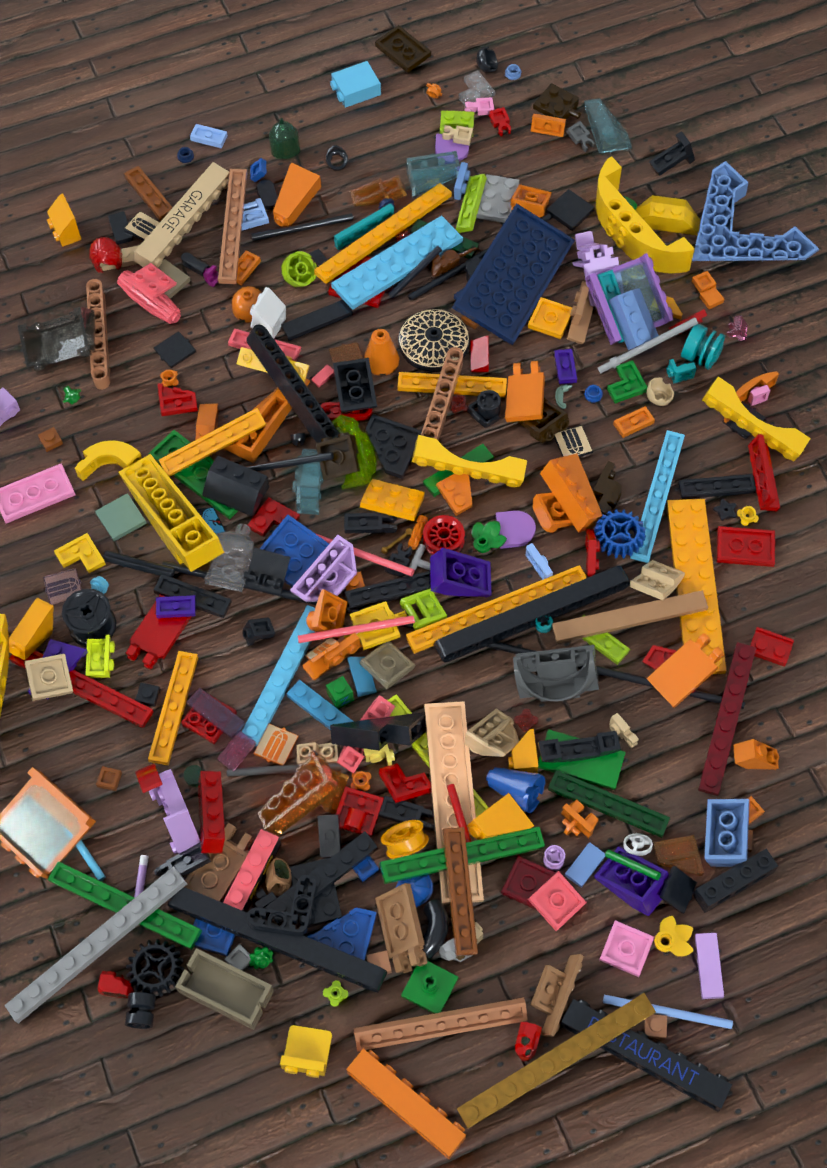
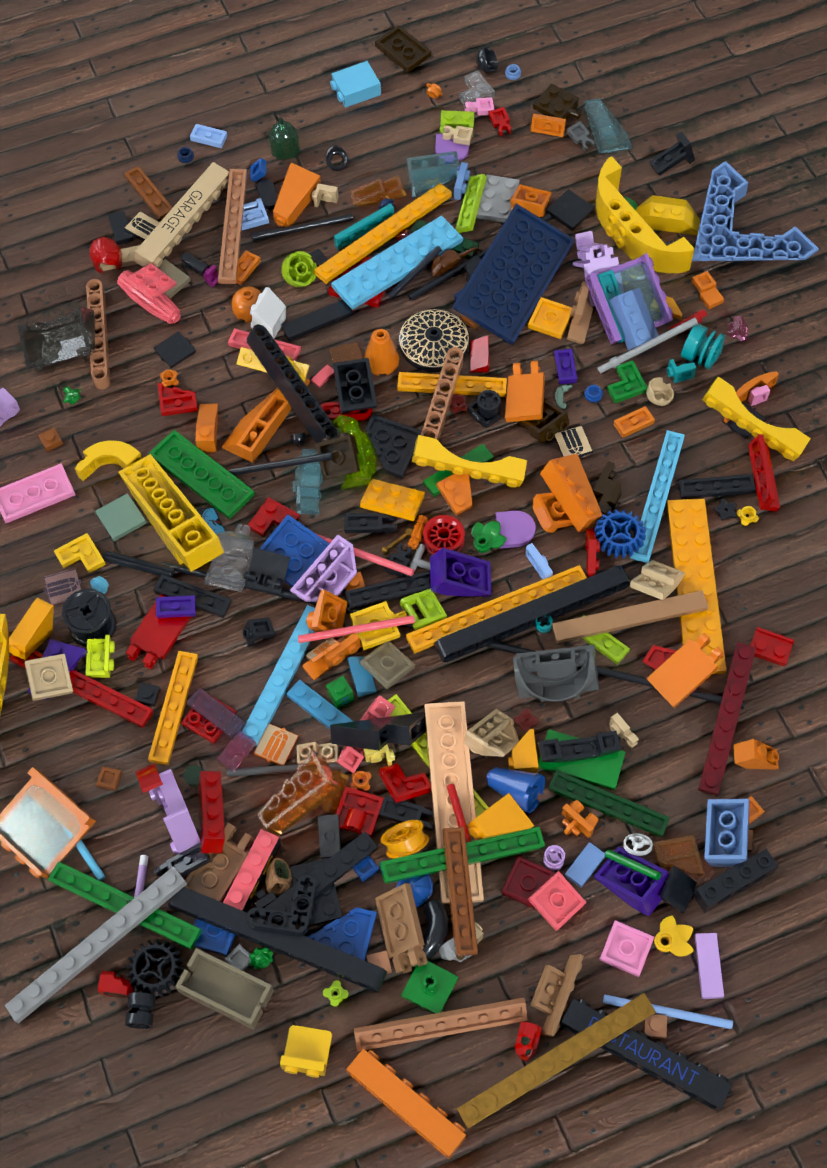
light orange slope [46,193,81,247] -> none
light orange plate [159,408,266,477] -> none
black slope [202,456,269,517] -> none
red tile [717,526,775,567] -> none
none -> tan bracket [312,183,339,207]

